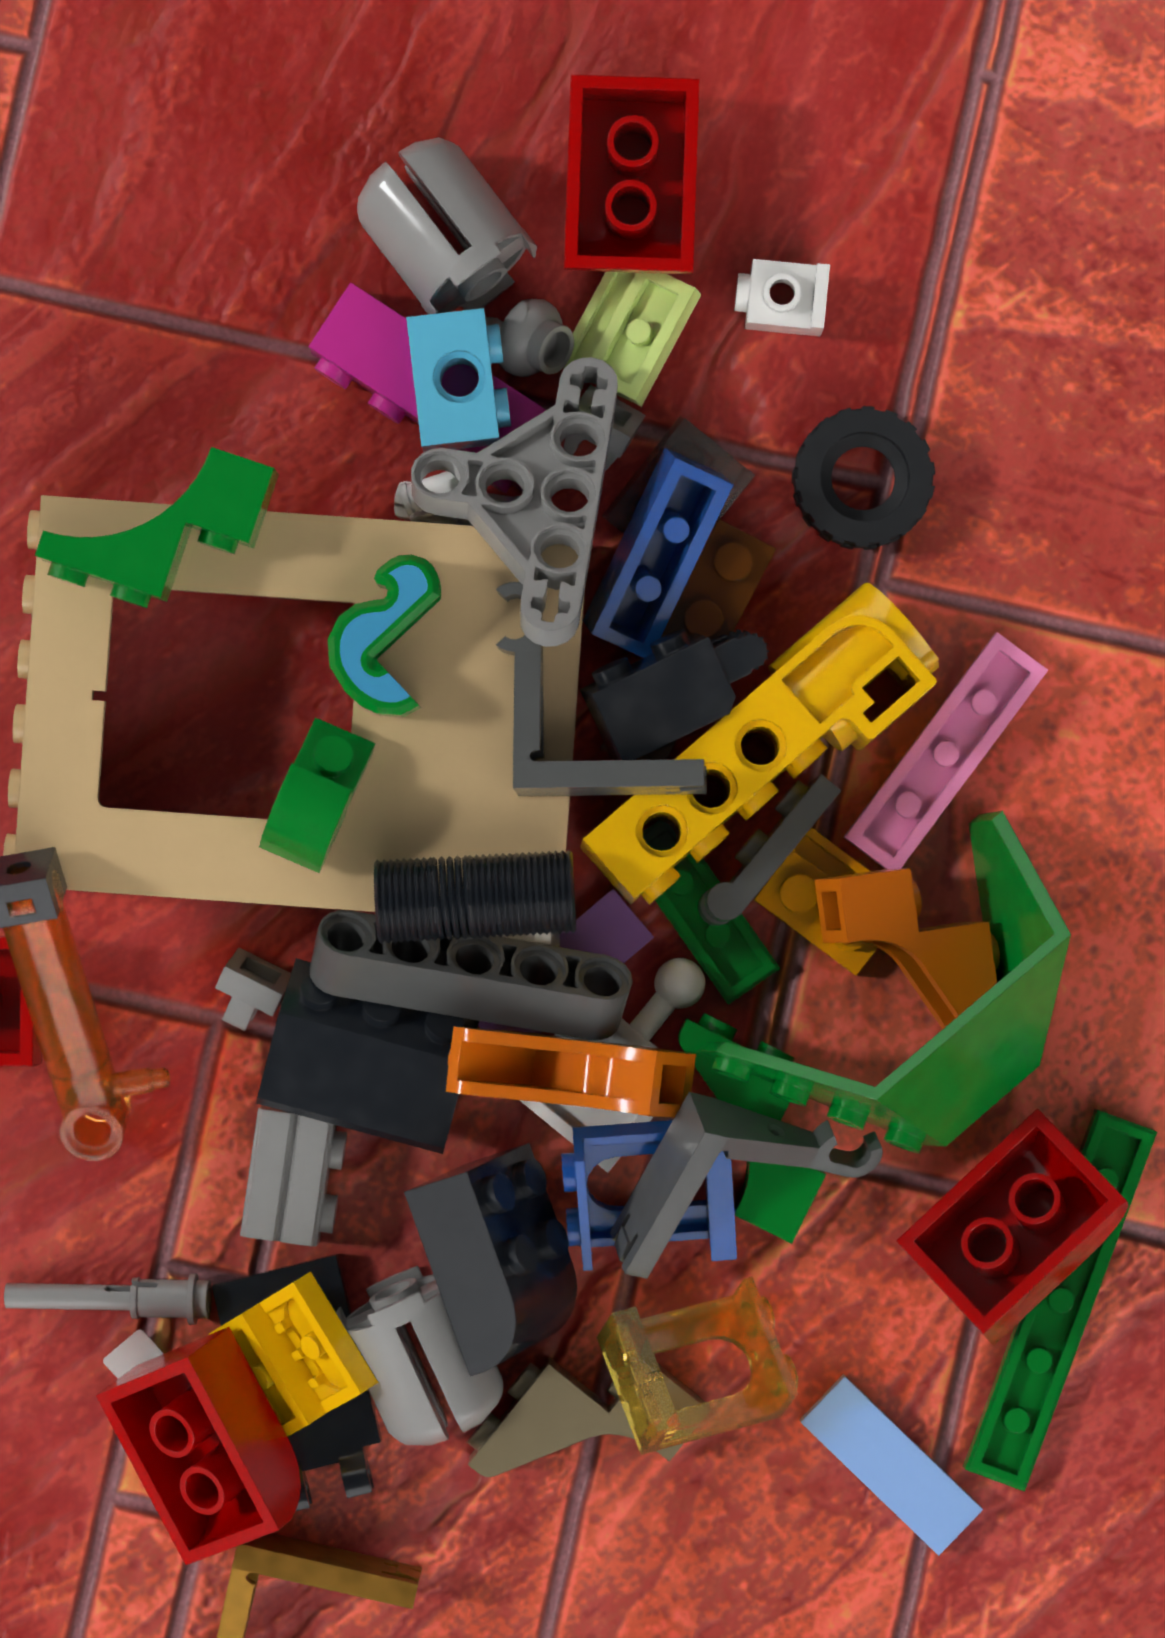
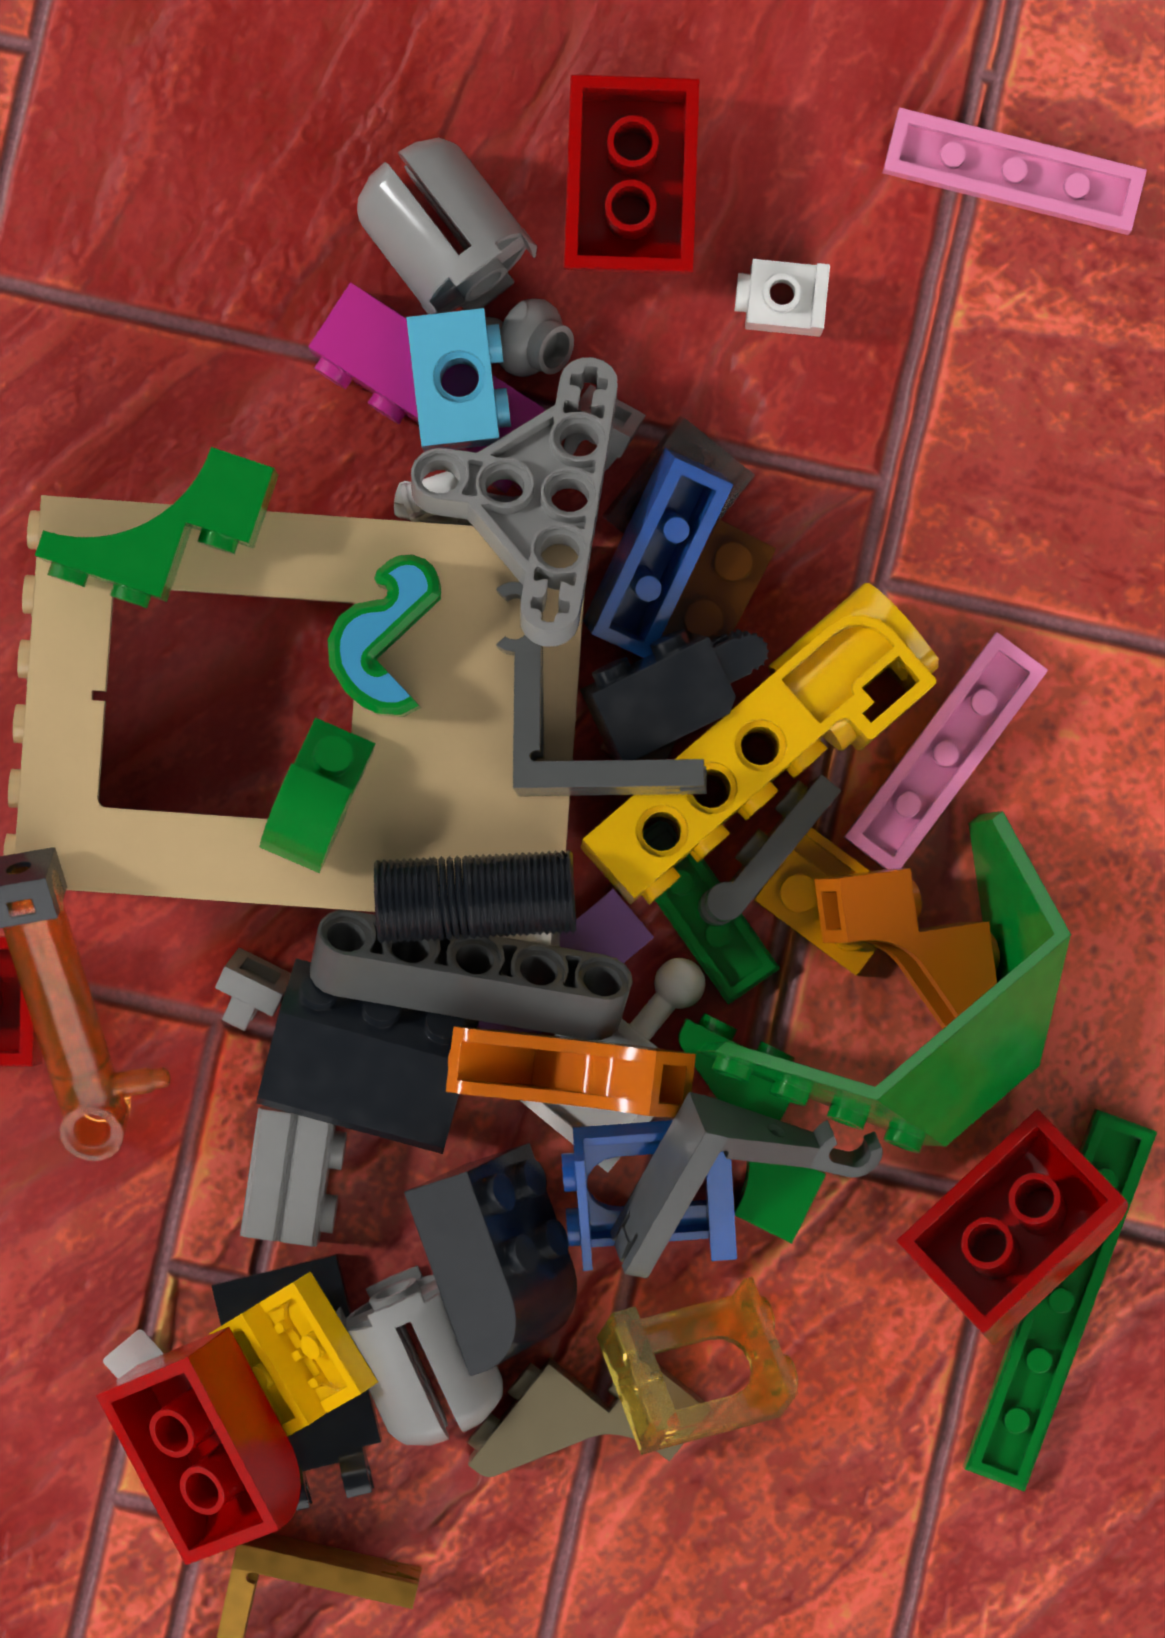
light grey pin [4,1273,212,1325] -> none
yellowish green plate [563,272,701,407] -> none
black tyre [792,406,935,550] -> none
light blue tile [800,1374,983,1556] -> none
none -> bright pink plate [882,107,1147,235]

